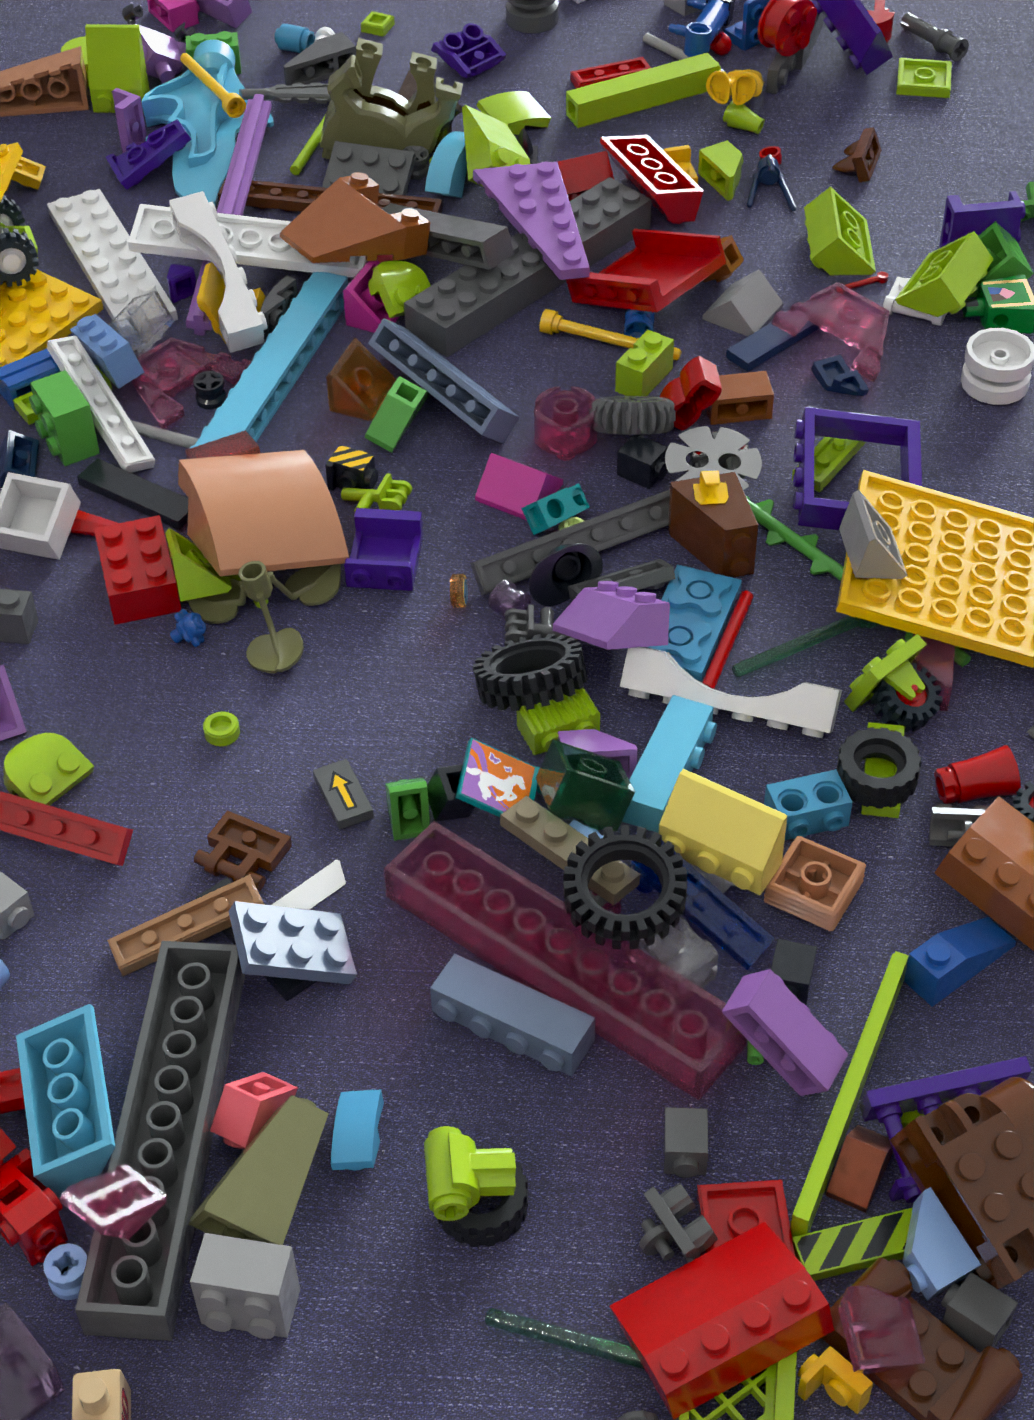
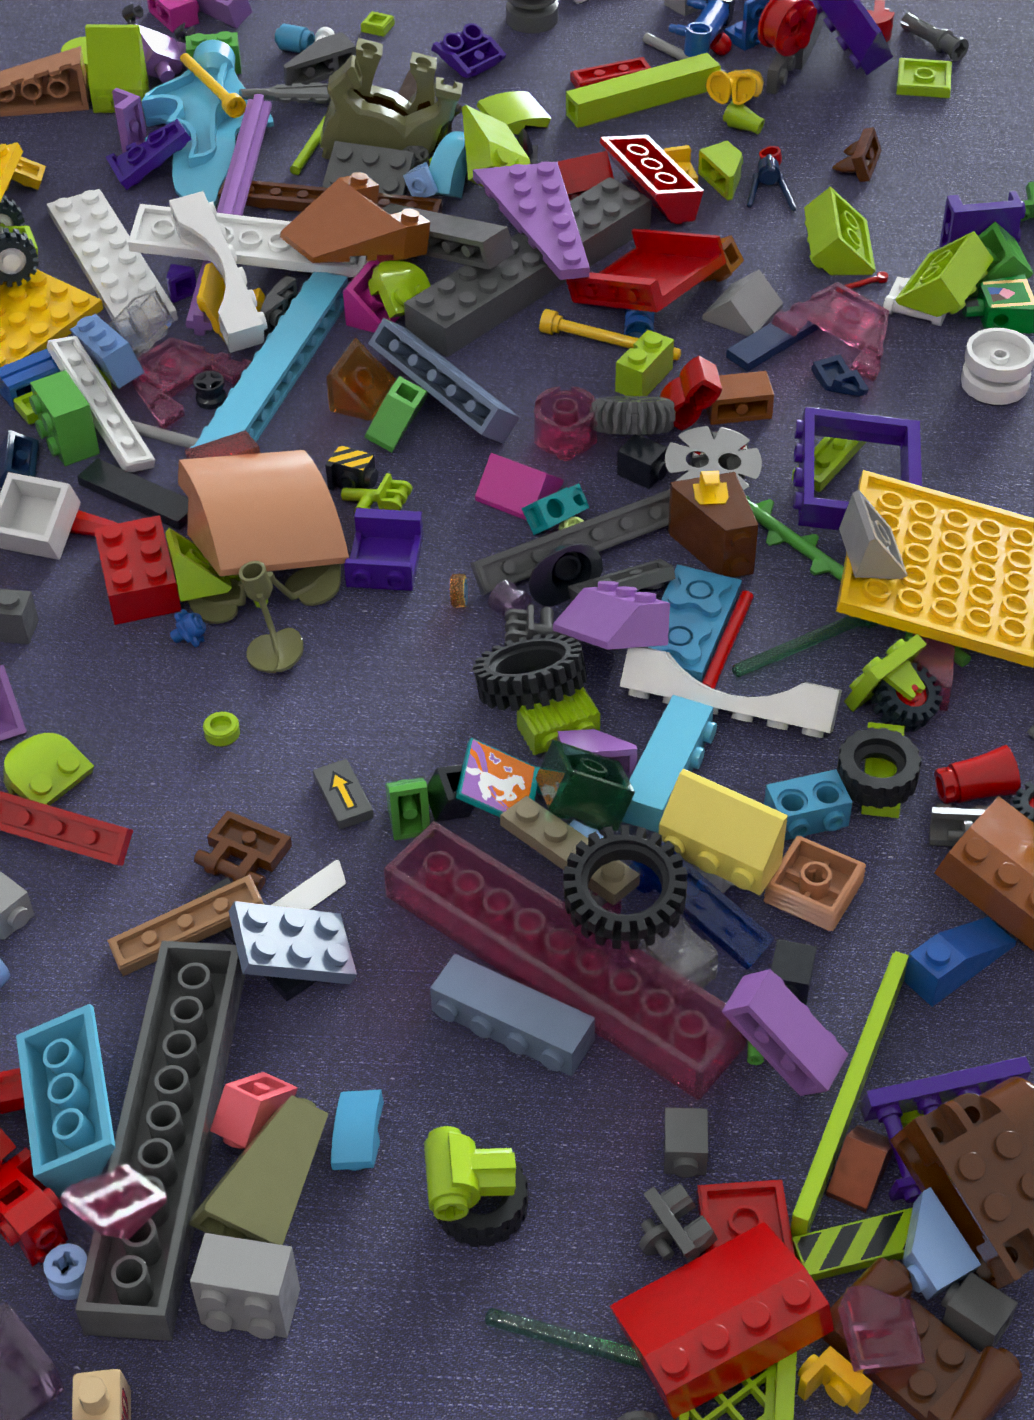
none -> light blue bracket [403,162,438,197]

